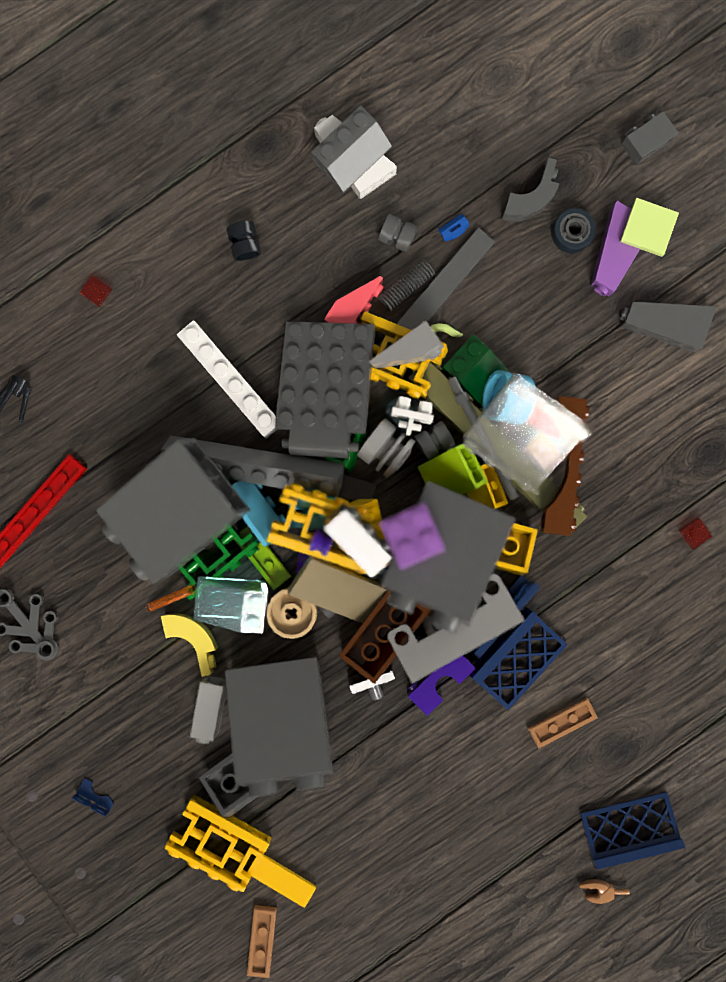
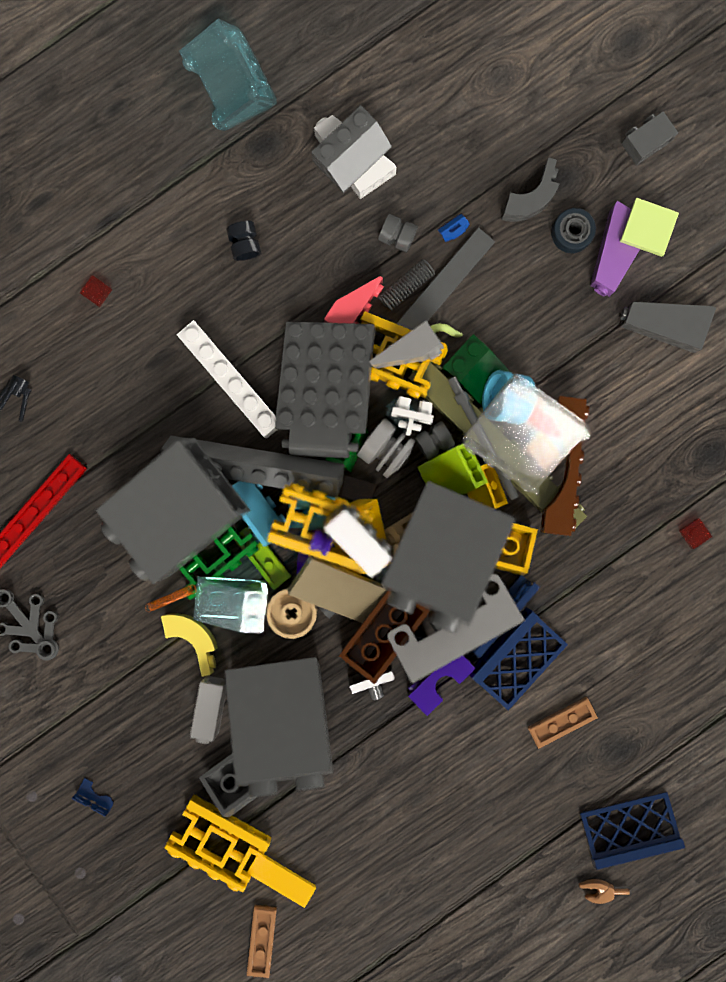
medium lavender brick [380,503,445,570] -> none
none -> clear light blue windscreen [179,19,277,131]

